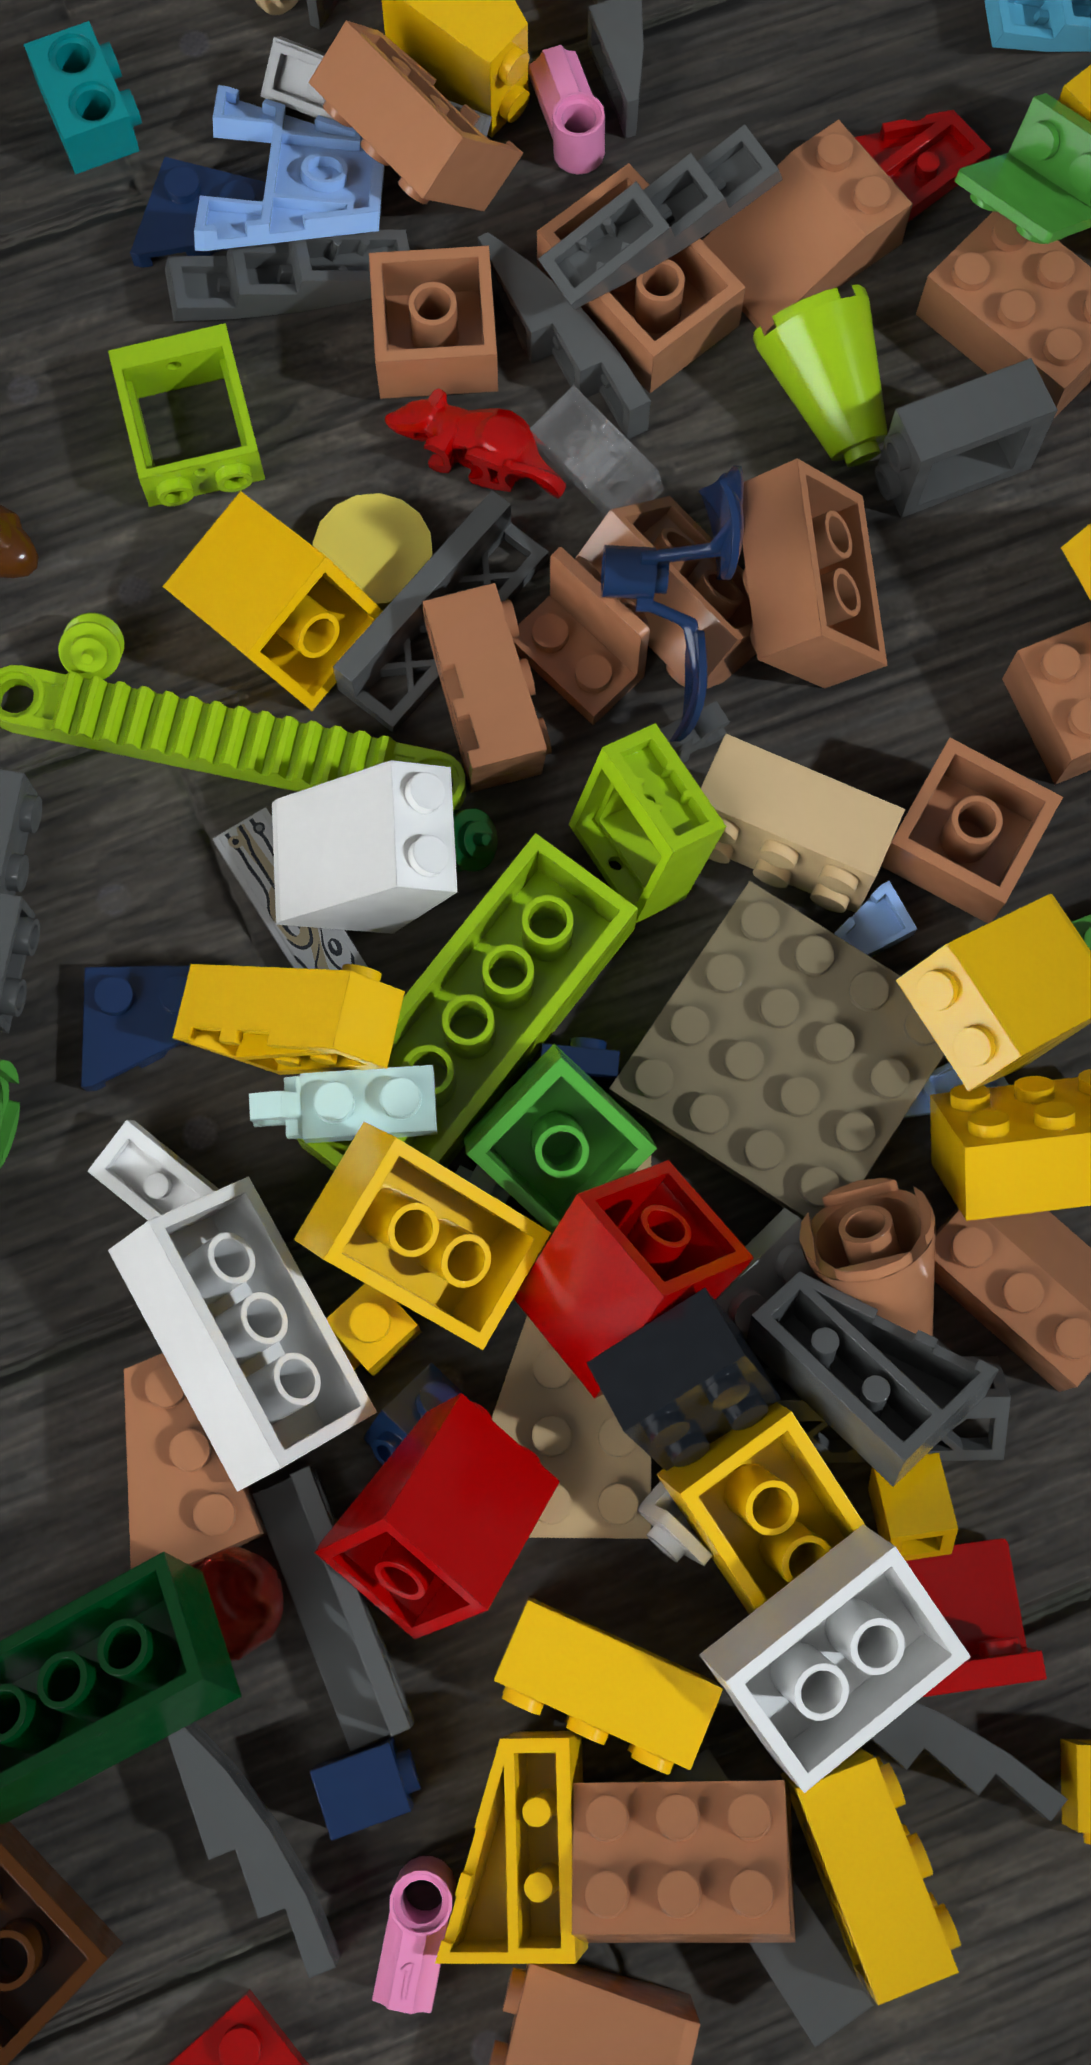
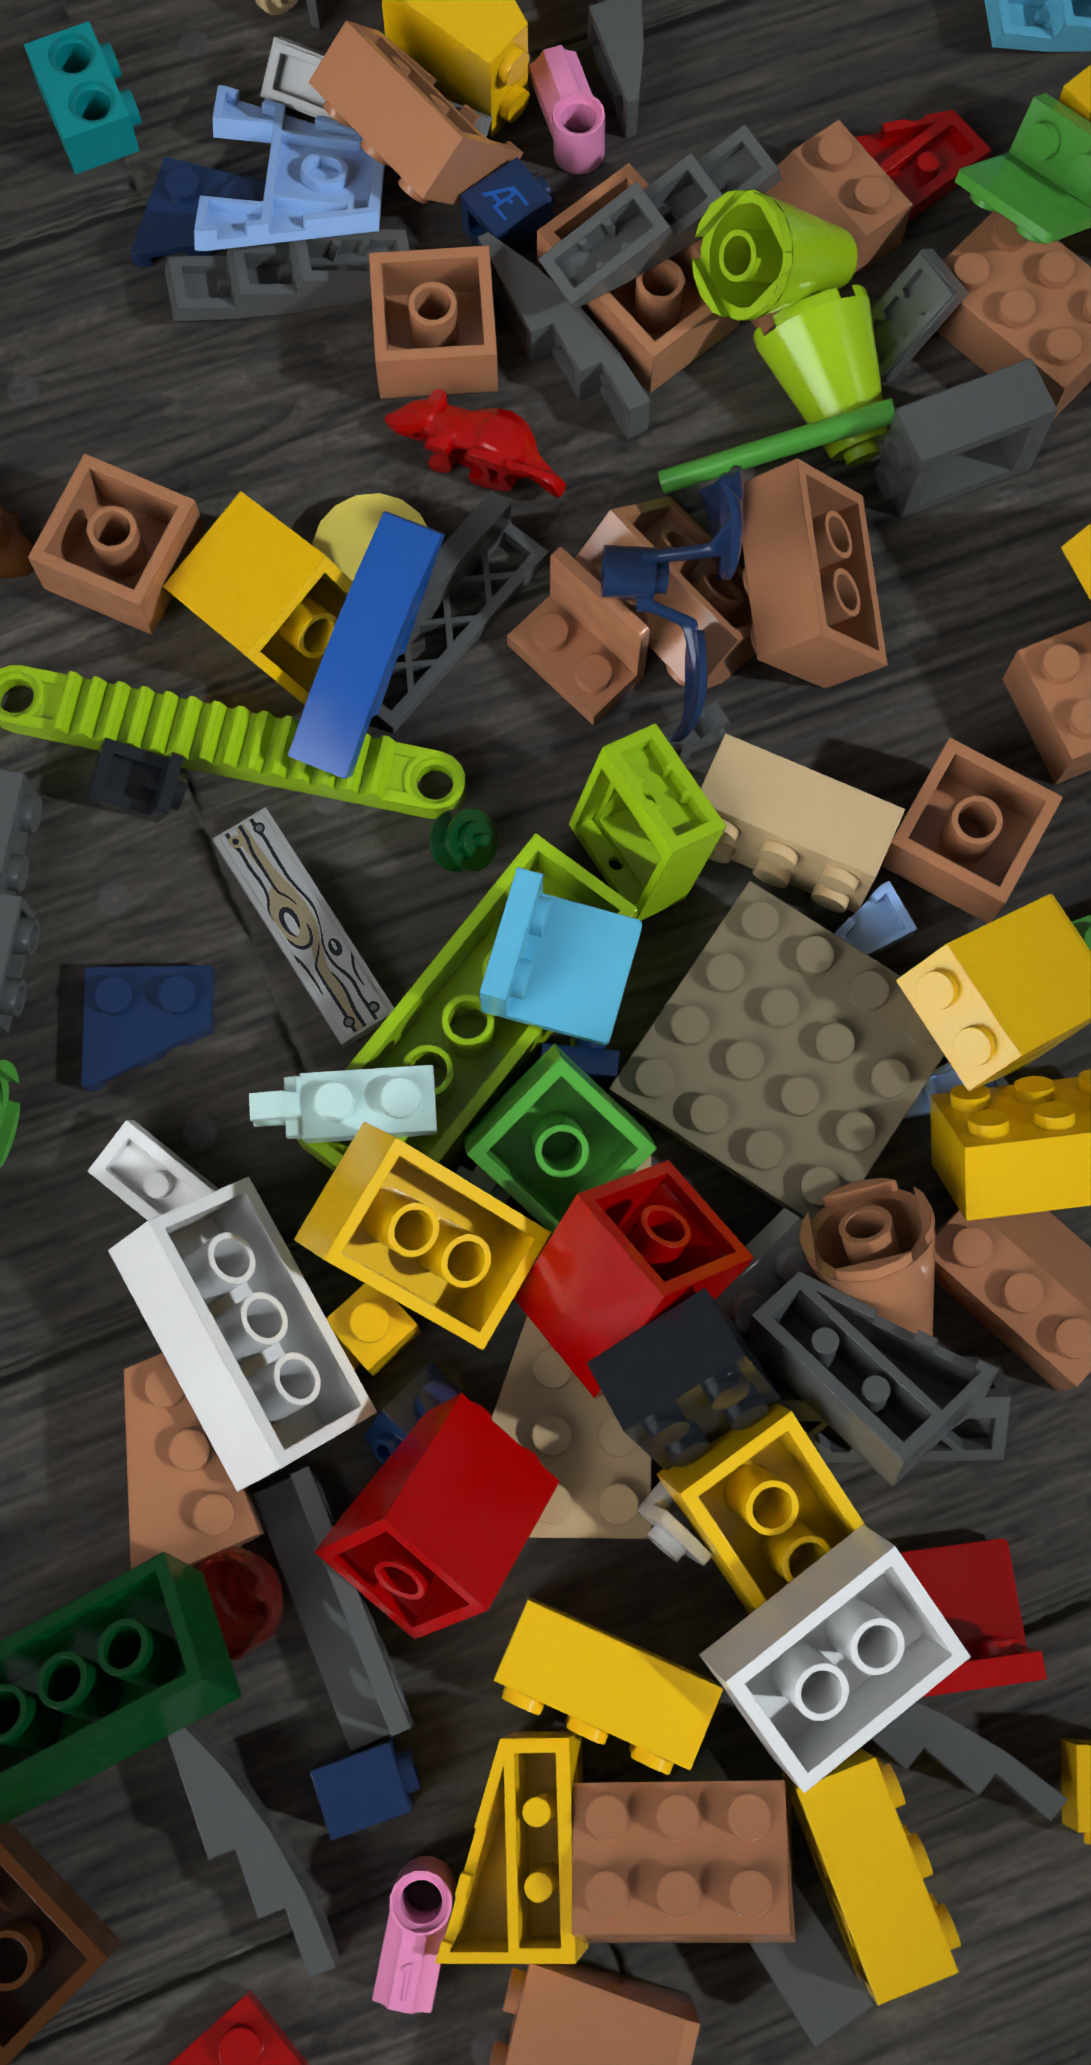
lime wheel [58,613,124,679] -> none
lime window [108,323,265,507] -> none
yellow wedge [172,964,405,1075] -> none
white slope [272,760,457,934] -> none
nougat wedge [422,583,552,793] -> none
clear brick [530,385,664,516] -> none
yellow brick [868,1453,958,1561] -> none
none -> nougat brick [28,453,206,635]
none -> black bracket [85,737,189,823]
none -> blue slope [288,511,445,779]
none -> dark blue brick [460,157,555,254]
none -> medium azure bracket [480,867,642,1045]
none -> bright green bar [658,398,896,494]
none -> lime cone [692,189,858,321]
none -> dark grey plate [871,249,969,382]

